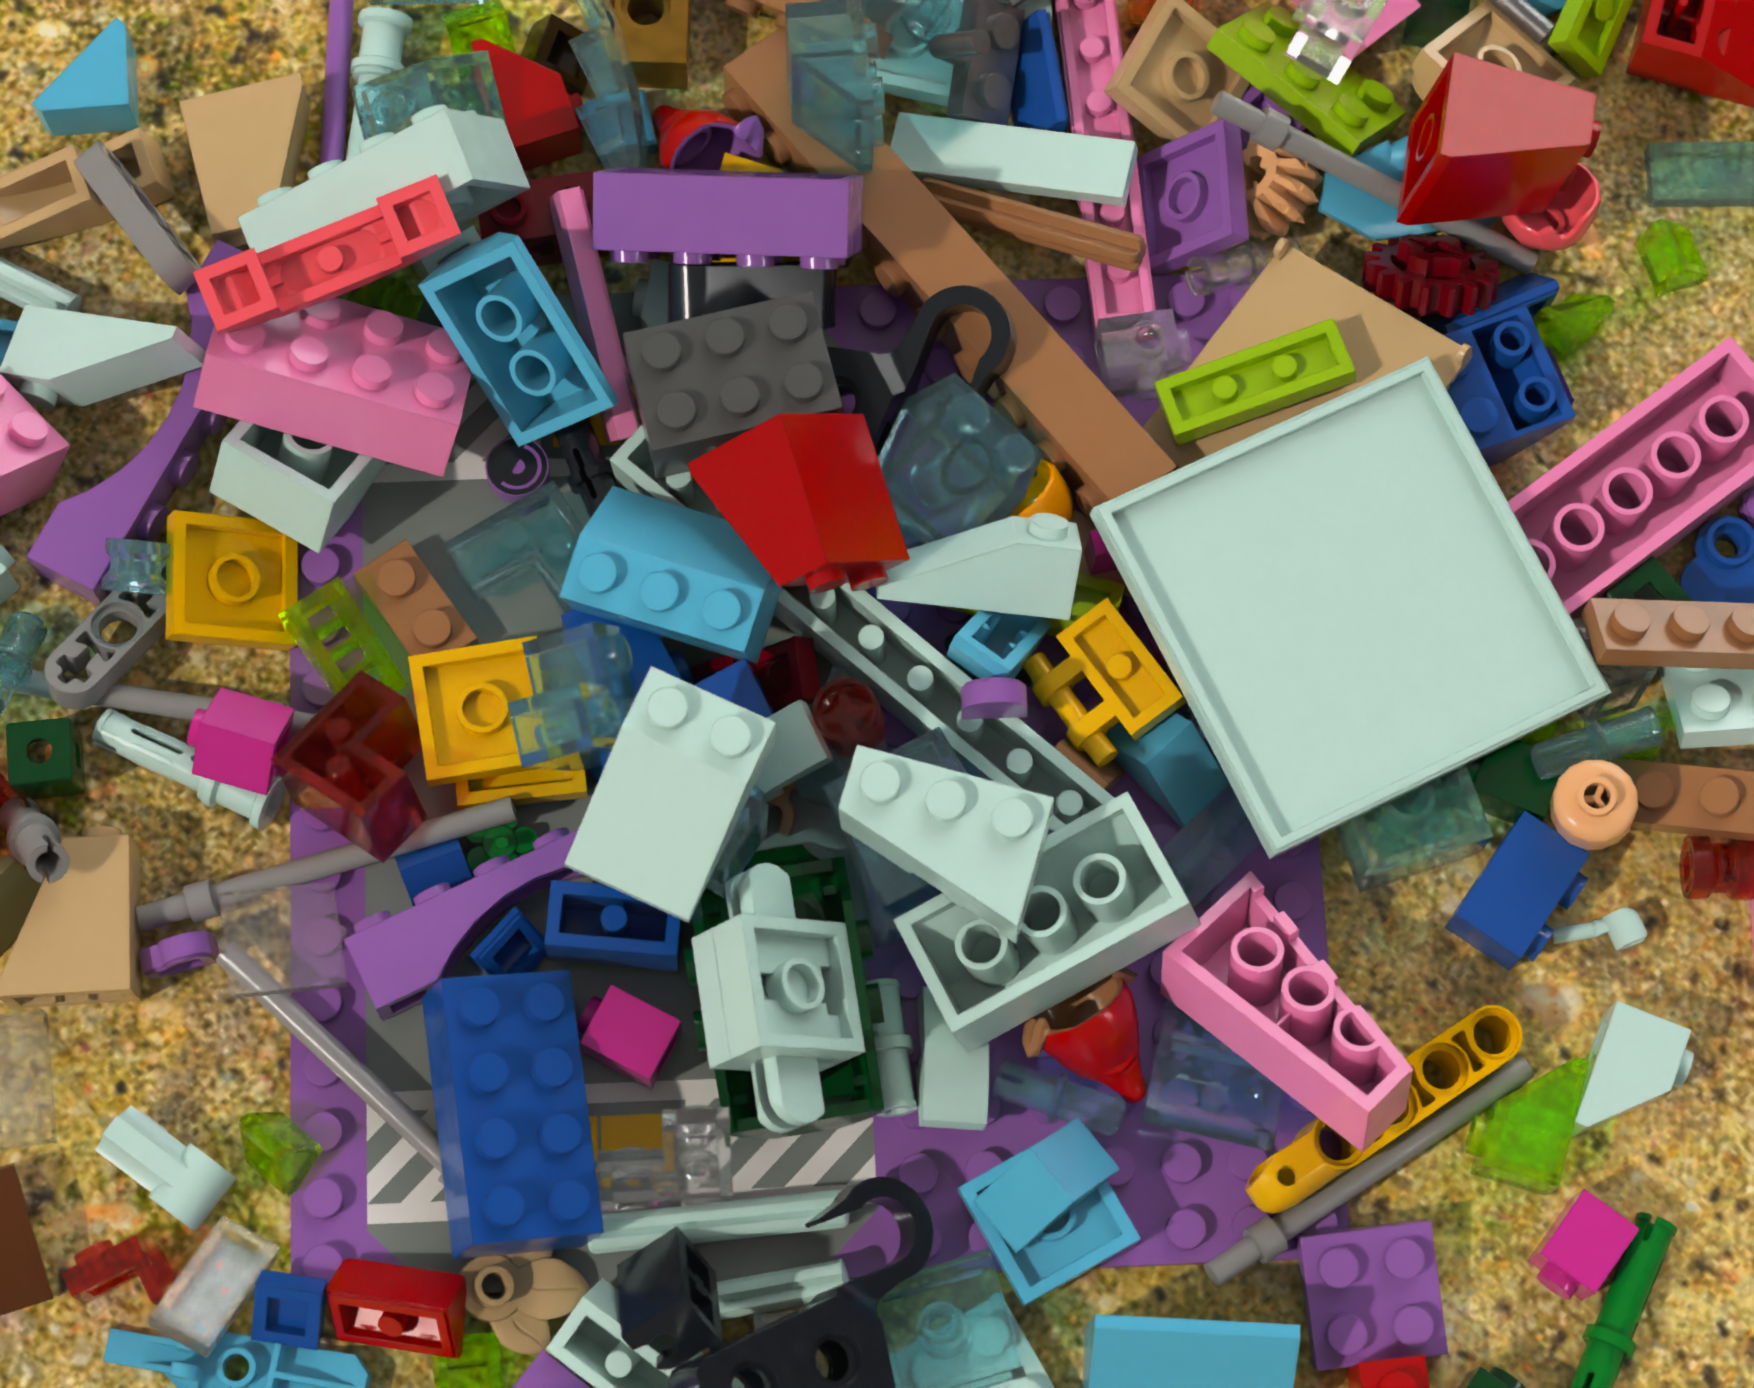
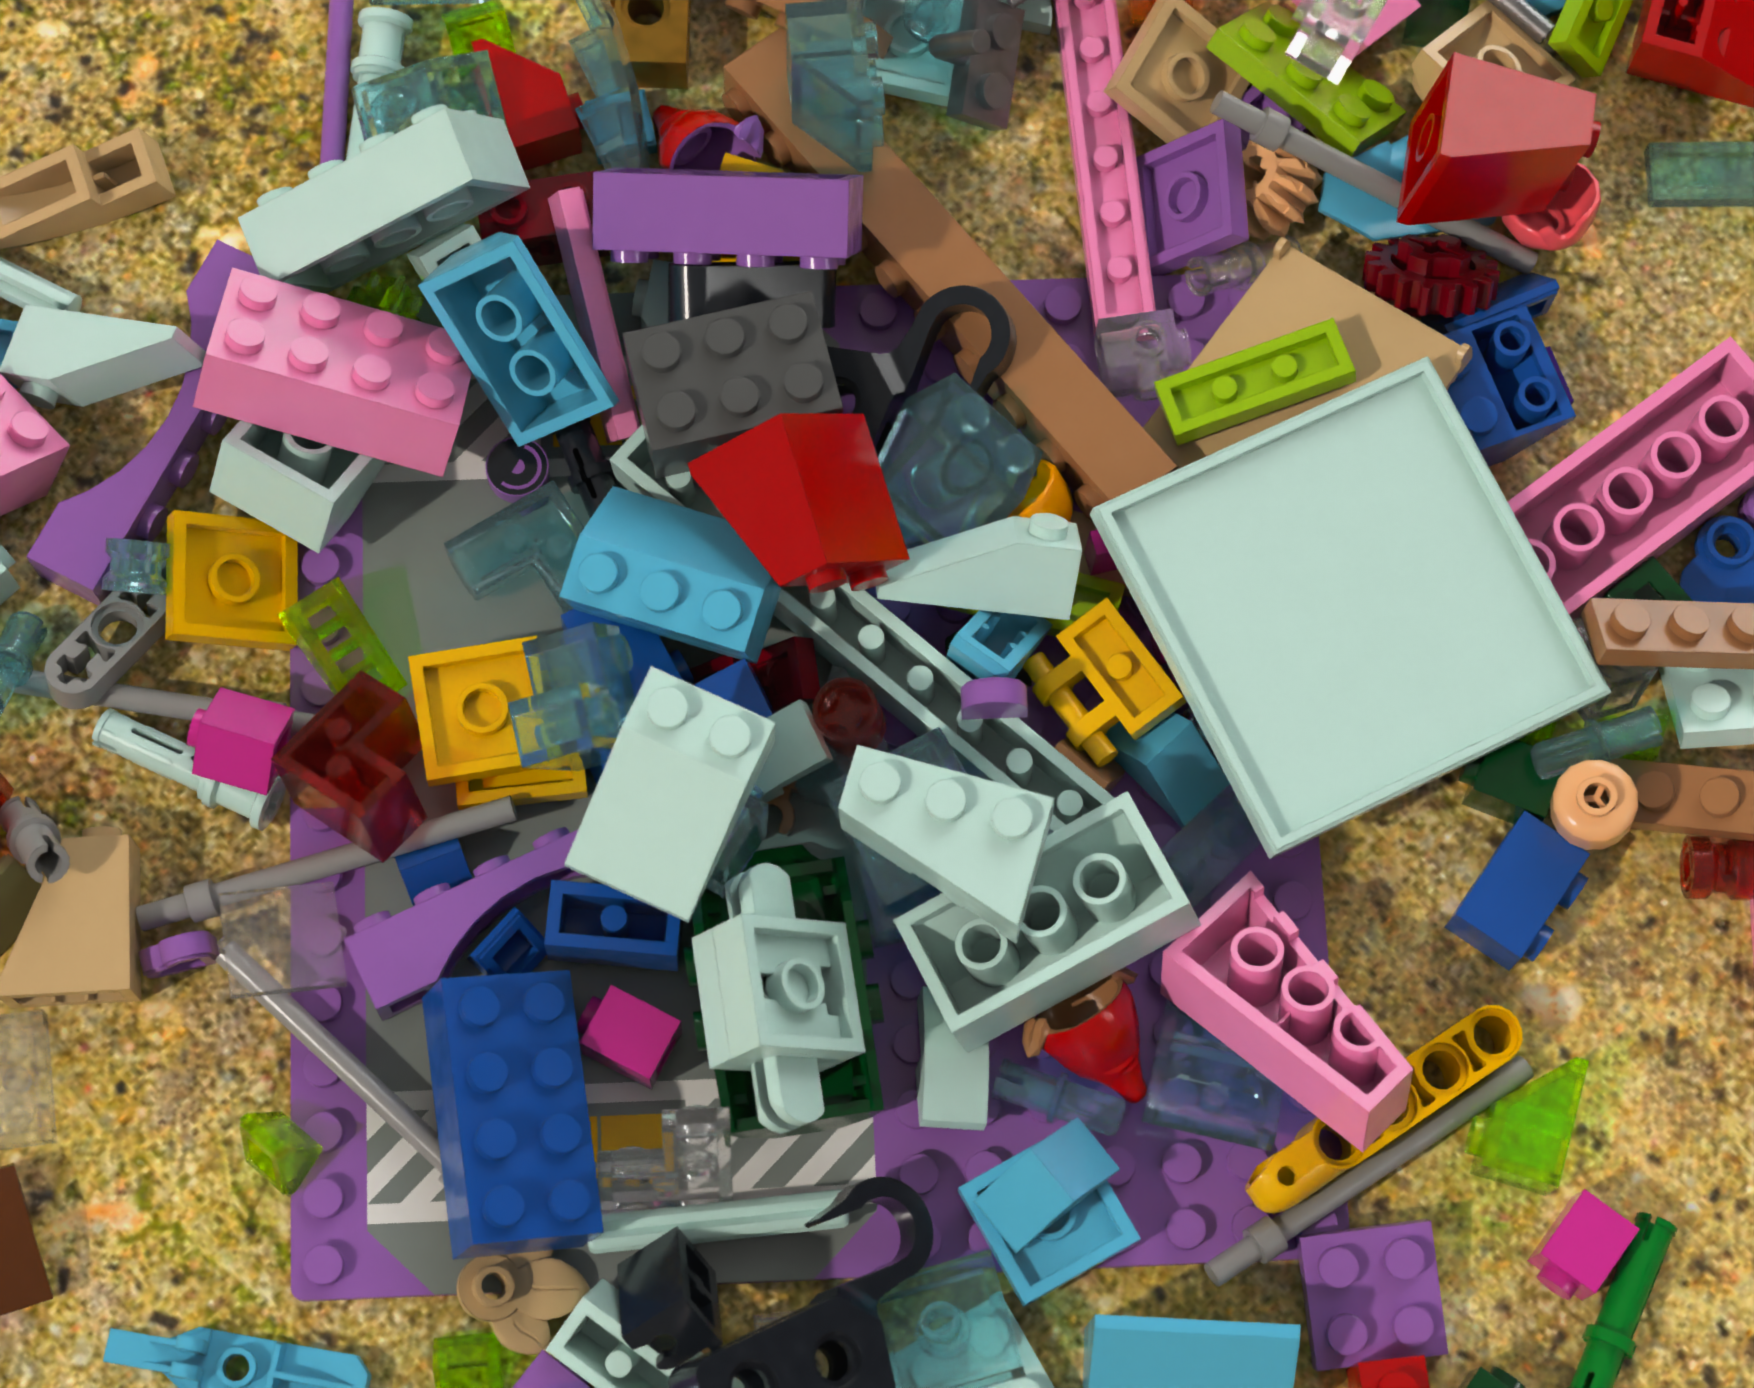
dark green piece [6,717,85,801] -> none
medium azure slope [32,17,139,136] -> none
clear red bracket [61,1236,176,1308] -> none
light grey beam [74,141,201,295] -> none
light aqua piece [95,1105,237,1232] -> none
clear tile [149,1215,280,1358] -> none
tan slope [179,72,310,252] -> none
coral slope [193,175,462,334] -> none
blue plate [251,1269,327,1350] -> none
red slope [325,1258,466,1359] -> none
medium nougat plate [353,539,479,656] -> none
green plant [464,811,537,871] -> none
dark brown slope [520,14,602,96] -> none
light aqua axle [717,1258,849,1320] -> none
light aqua pin [865,978,918,1117] -> none
light aqua tile [890,112,1138,207] -> none
medium nougat axle [921,177,1146,271] -> none
blue slope [1010,9,1069,133] -> none
clear light blue brick [1335,765,1494,893] -> none
clear neon green slope [1533,293,1615,363] -> none
light aqua hand [1551,907,1647,952] -> none
light aqua slope [1562,1001,1694,1137] -> none
clear neon green slope [1634,219,1709,297] -> none

